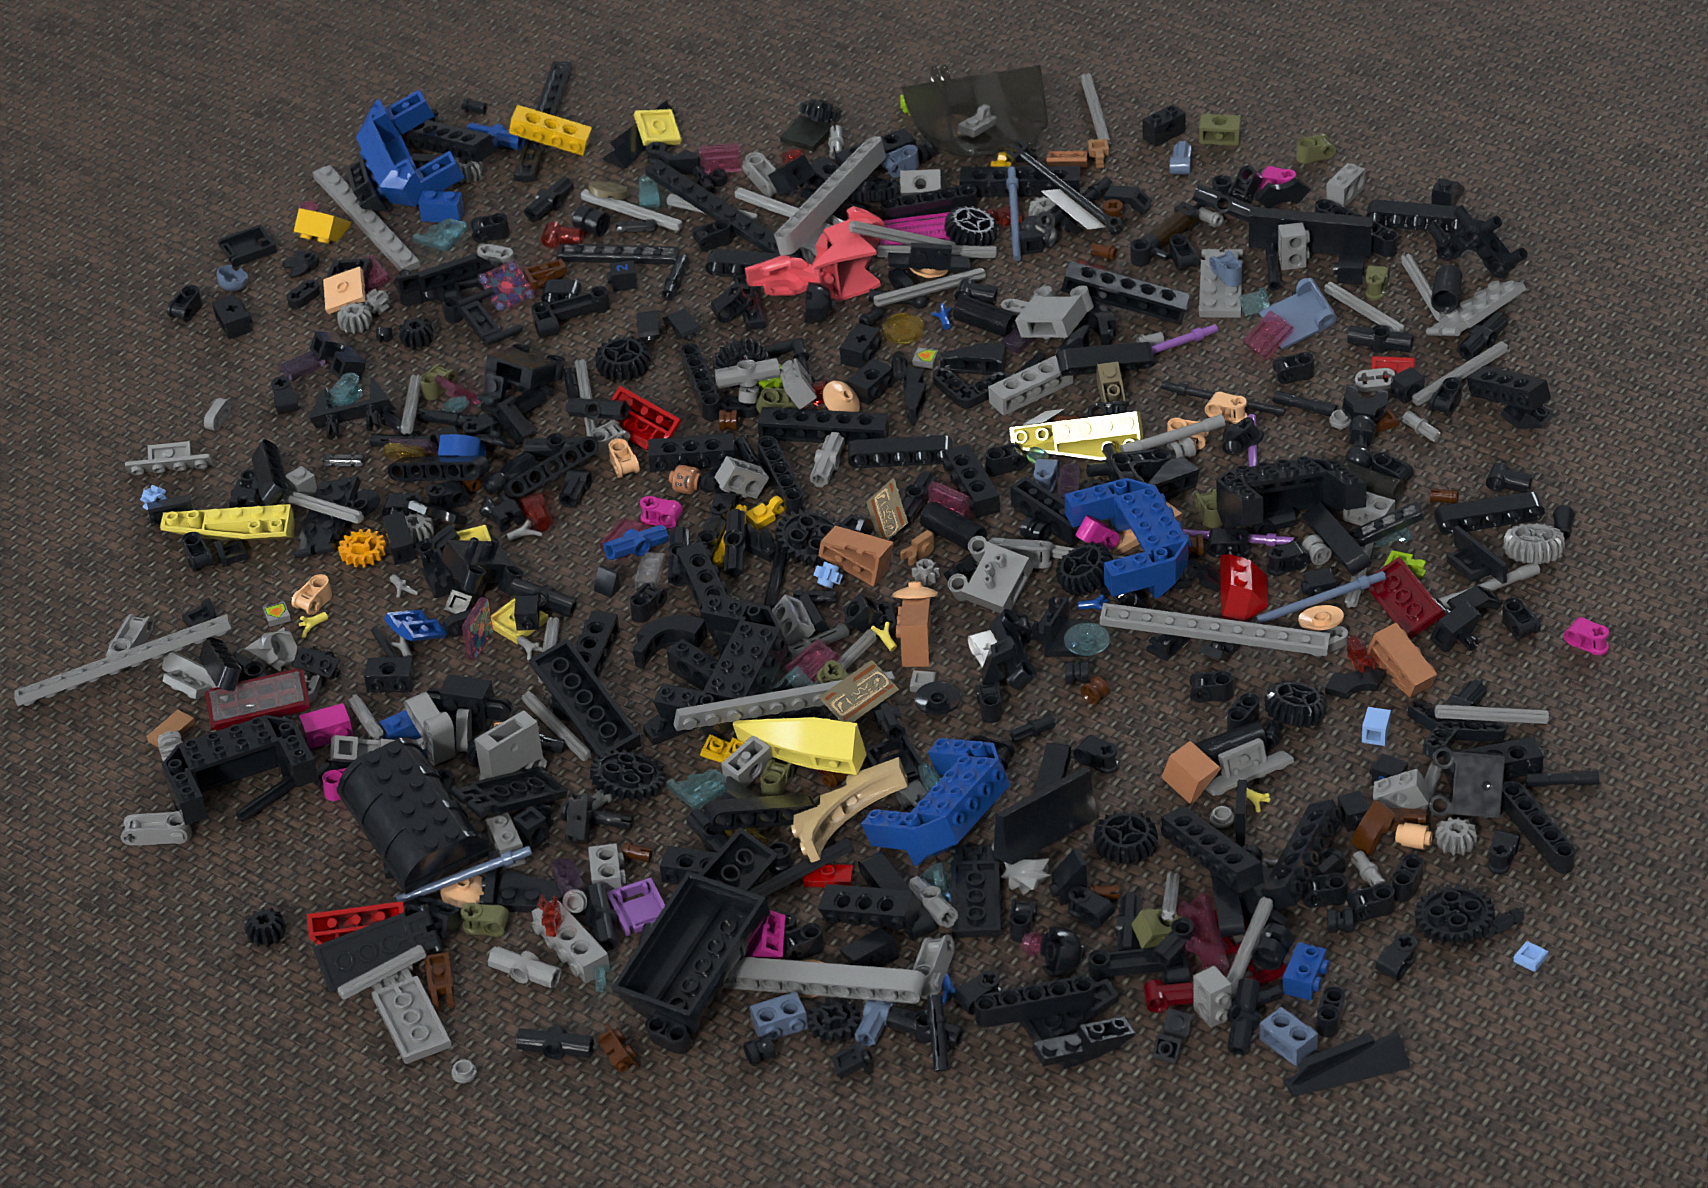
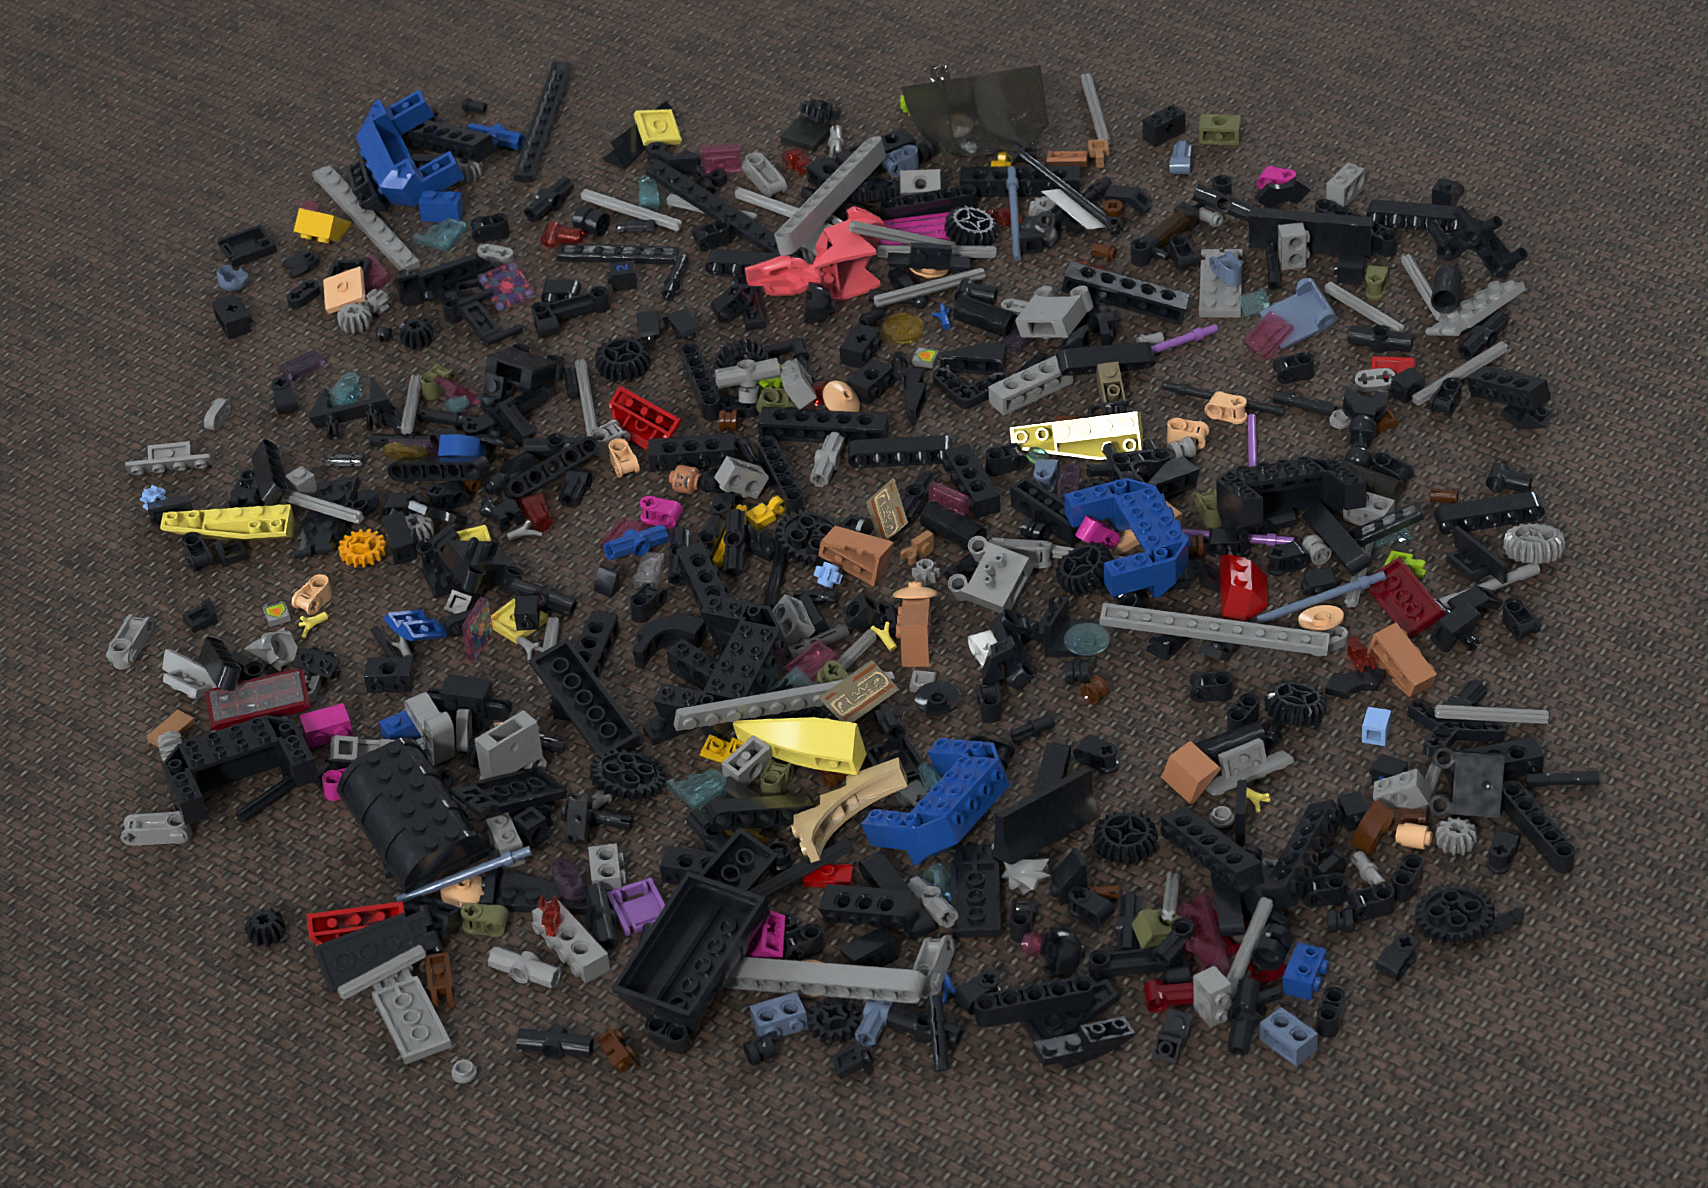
light grey plate [14,614,231,706] -> none
black piece [167,285,203,322] -> none
black arch [310,331,366,381] -> none
light grey axle [348,694,383,740] -> none
light grey bar [390,574,418,598] -> none
yellow brick [509,105,592,156] -> none
light grey axle [521,691,592,761] -> none
reddish brown wing [523,259,567,290] -> none
light grey plate [563,889,587,913] -> none
black piece [566,397,630,420] -> none
dark tan tile [588,181,628,200] -> none
clear light blue tile [594,967,606,992] -> none
reddish brown pin [621,841,653,863] -> none
black brick [768,154,816,196] -> none
light grey hinge [958,104,997,138] -> none
white sticker [1023,409,1064,425] -> none
blue bar [1078,594,1109,610] -> none
light grey piece [1120,414,1226,452] -> none
black piece [1222,417,1264,455] -> none
black piece [1228,165,1262,204] -> none
black wedge [1283,1031,1410,1097] -> none
olive piece [1296,134,1336,164] -> none
light grey axle [1402,411,1441,441] -> none
light blue tile [1514,941,1548,972] -> none
black cone [1553,505,1575,539] -> none
dark pink piece [1564,617,1609,655] -> none

